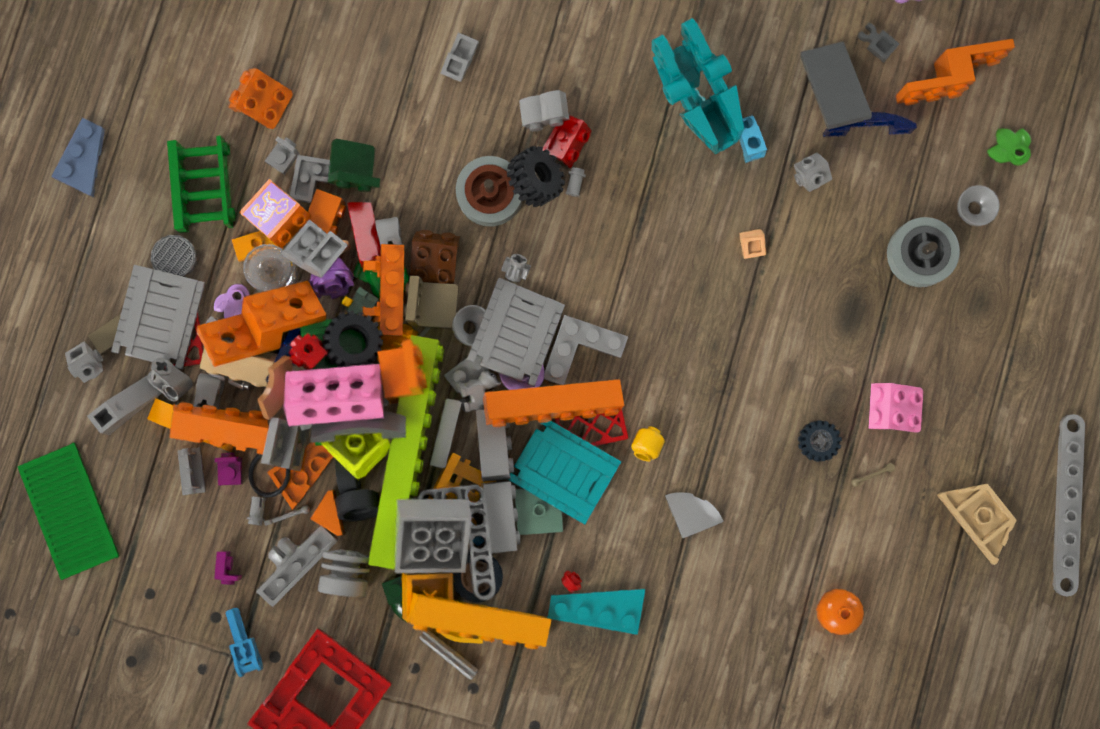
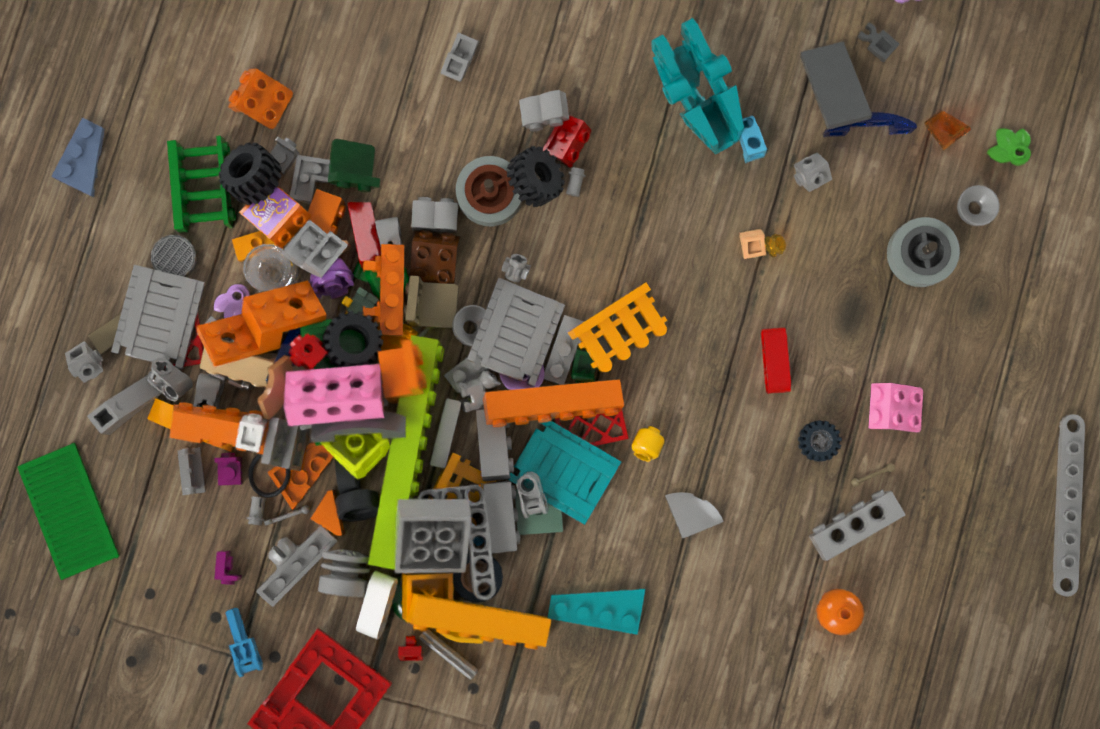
red plate [561,571,582,593] -> none
orange bracket [896,39,1015,106] -> none
tan wing [937,484,1017,565] -> none
none -> black tyre [219,142,282,205]
none -> white bracket [235,413,268,452]
none -> white beam [356,571,398,640]
none -> red tile [398,636,423,661]
none -> light grey brick [411,197,458,233]
none -> light grey piece [517,472,548,518]
none -> light orange fence [568,283,668,372]
none -> dark green bracket [571,348,596,383]
none -> red beam [761,327,791,394]
none -> clear yellow plate [764,234,786,258]
none -> light grey brick [809,489,905,561]
none -> clear orange slope [924,110,971,150]

